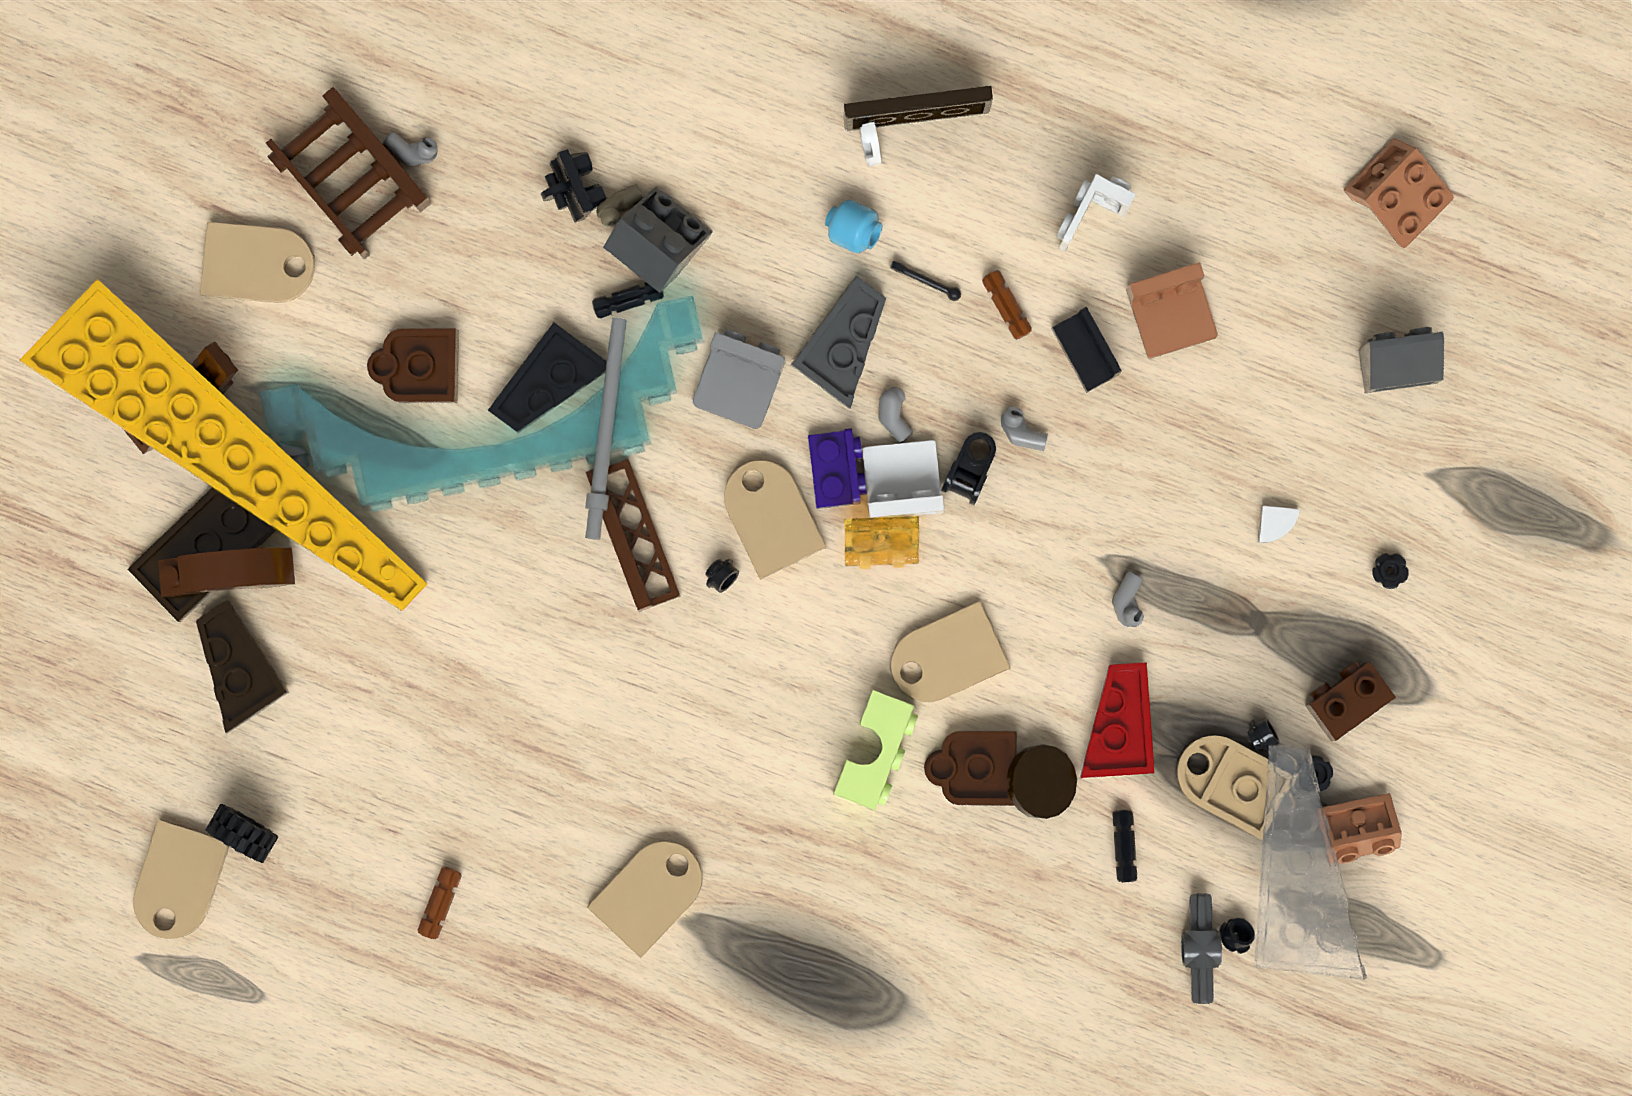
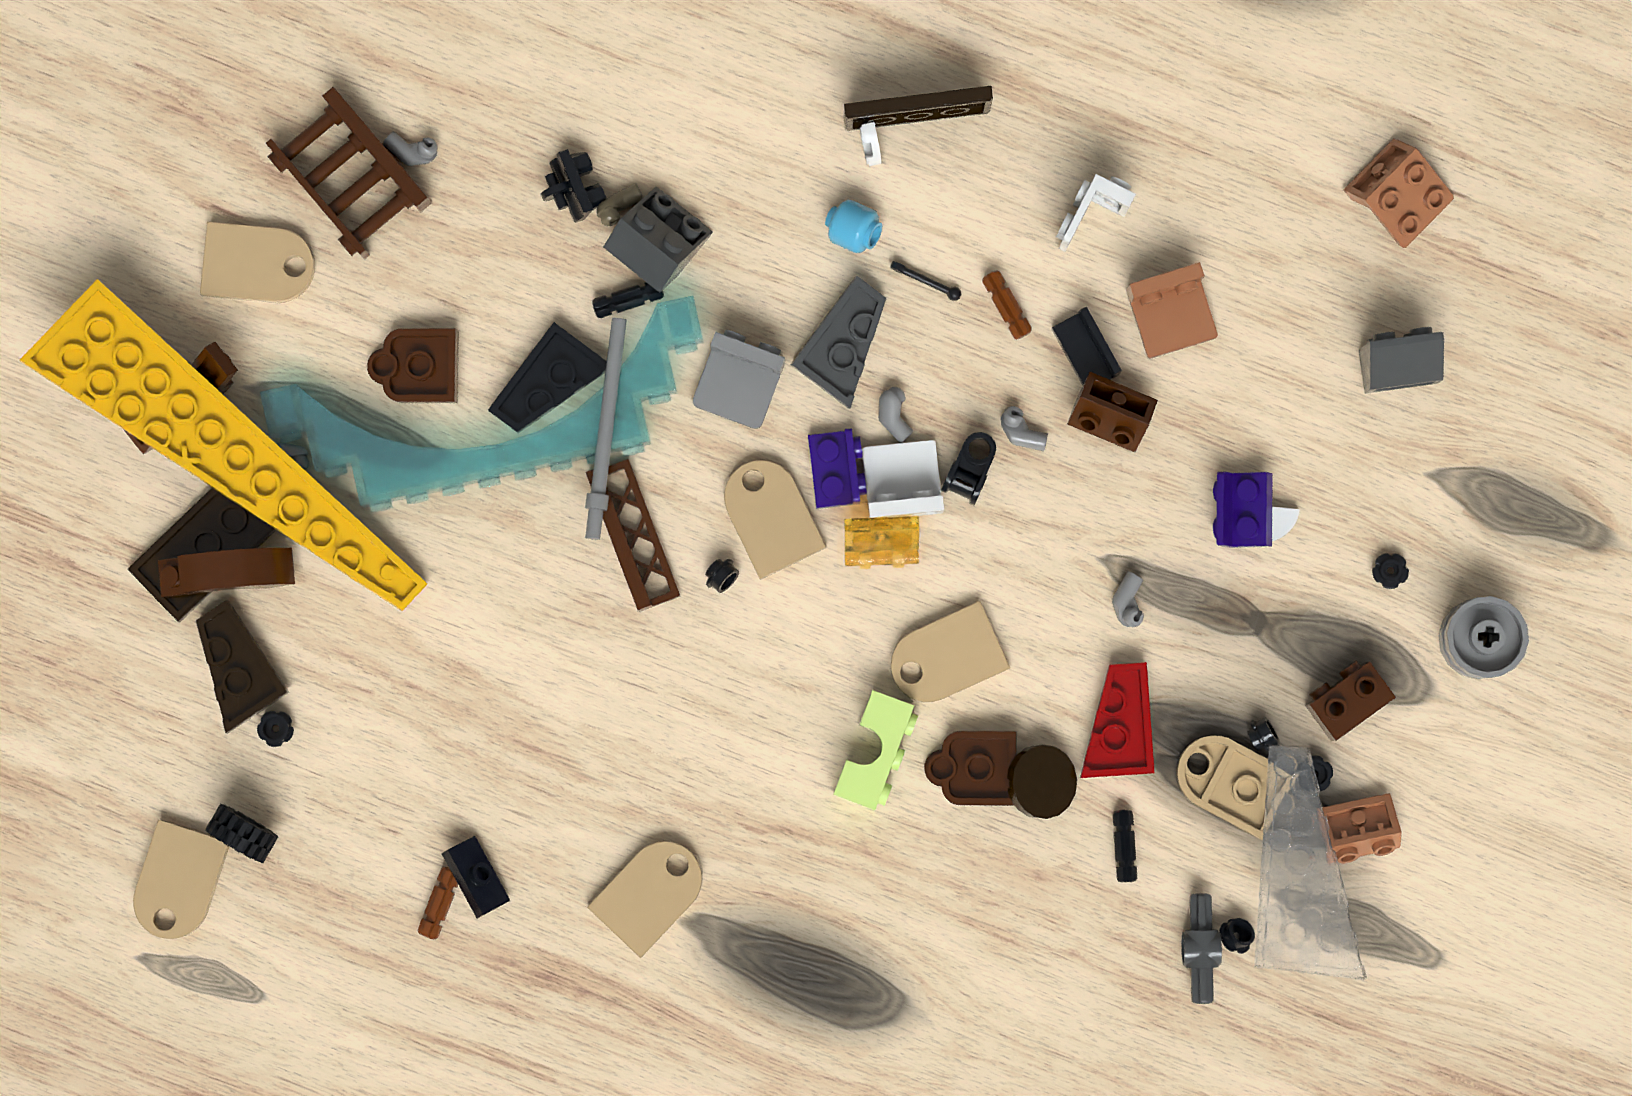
none -> black plate [257,711,294,747]
none -> black plate [441,836,510,919]
none -> reddish brown brick [1067,372,1158,453]
none -> dark purple bracket [1213,472,1273,548]
none -> light grey wheel [1438,596,1529,679]

